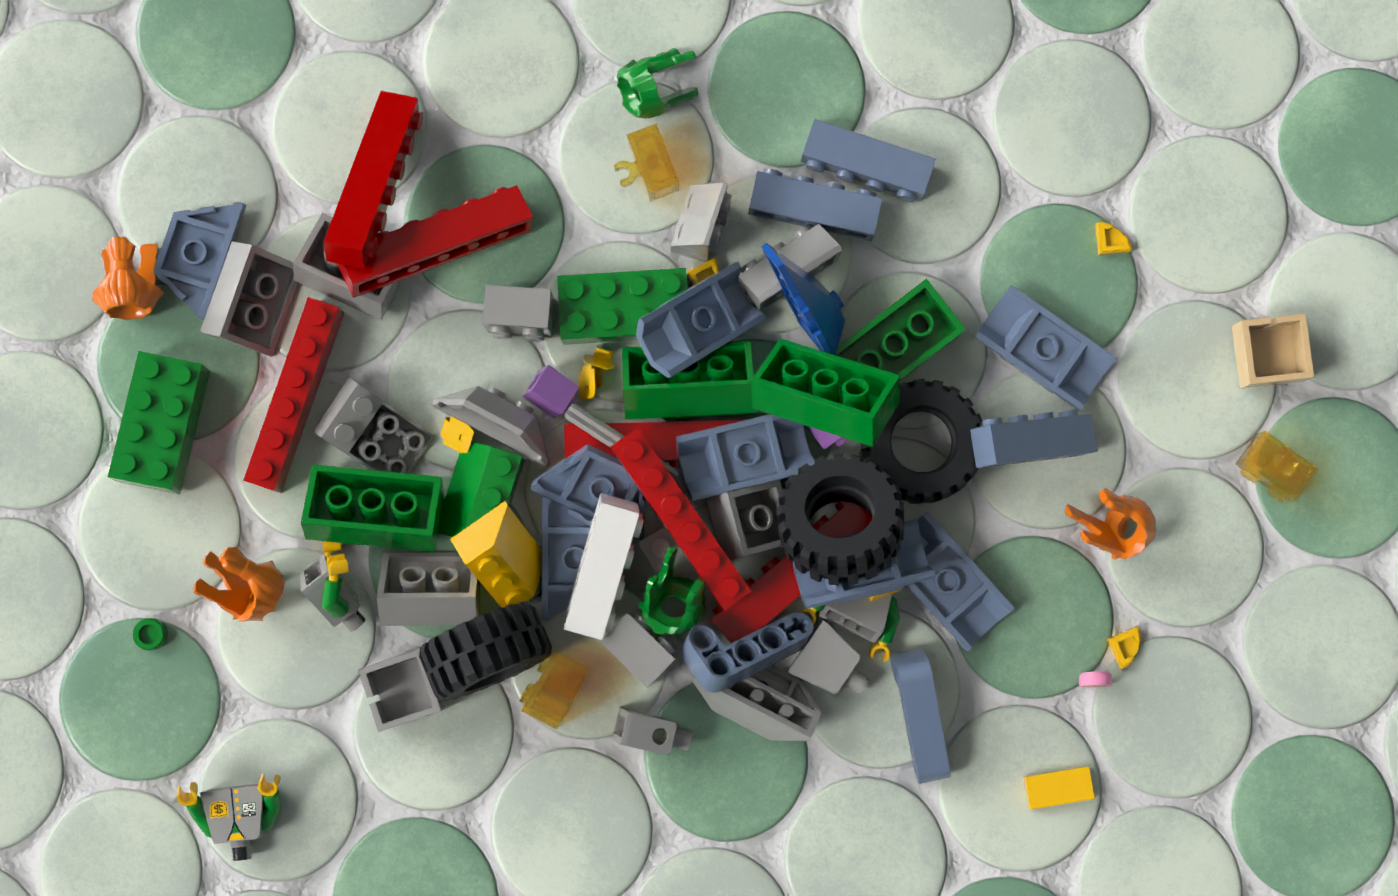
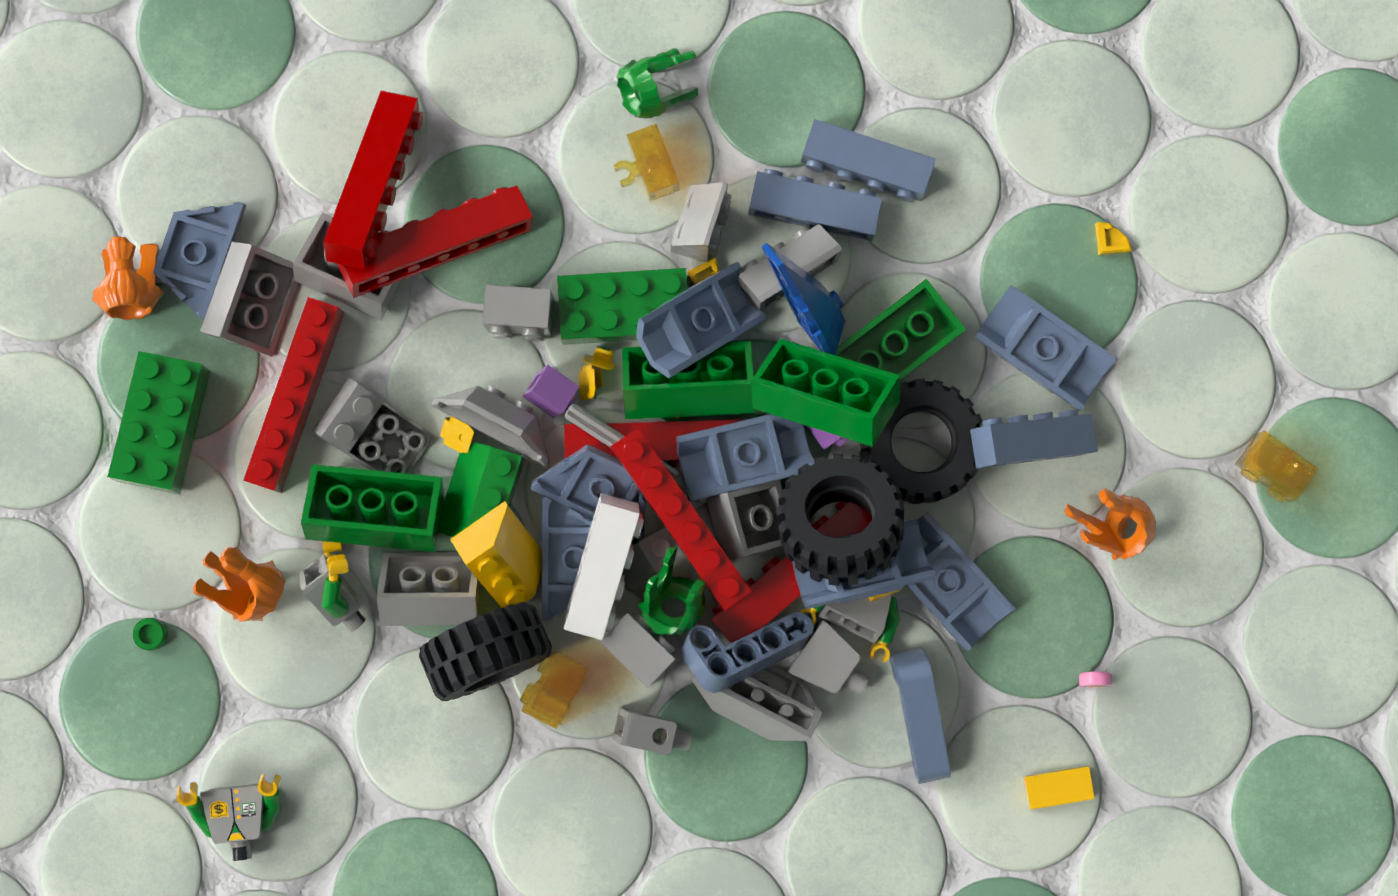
light grey piece [358,648,446,732] -> none
yellow tile [1107,626,1141,669] -> none
tan piece [1232,313,1314,389] -> none

